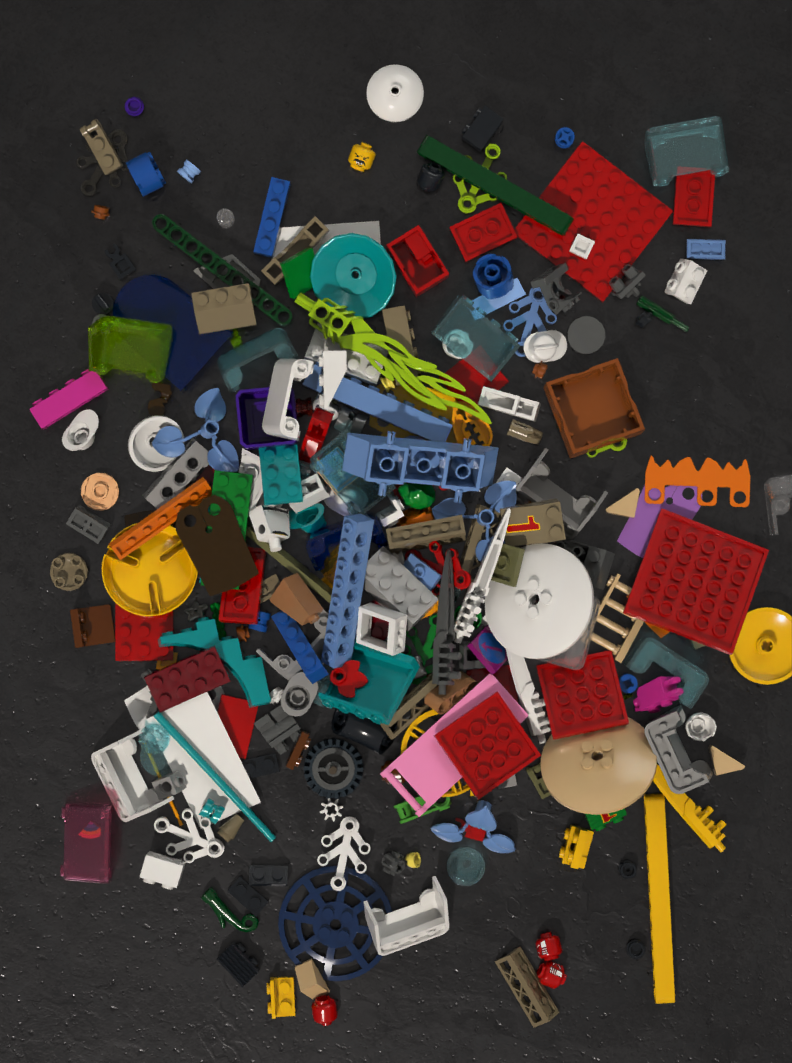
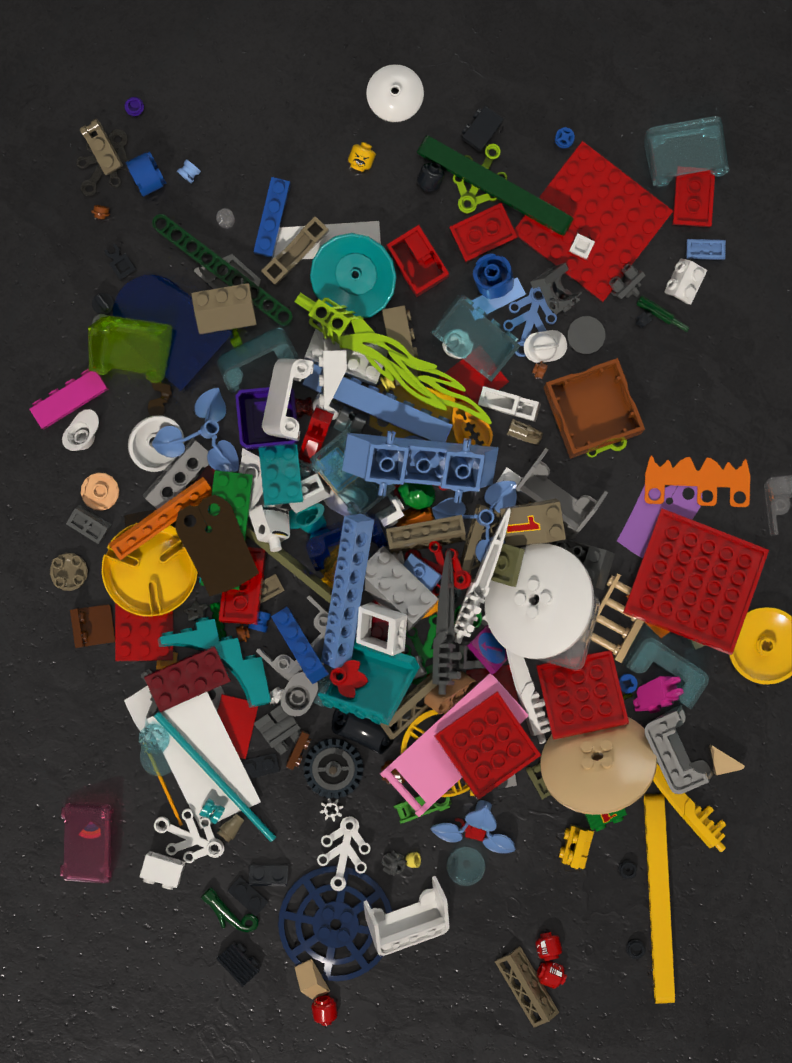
white windscreen [91,730,174,822] -> none
light grey brick [152,770,187,800] -> none
yellow bracket [267,976,296,1019] -> none
medium nougat slope [270,573,323,626] -> none
green tile [280,247,315,299] -> none
tan slope [605,488,640,518] -> none
white hair [685,712,717,741] -> none

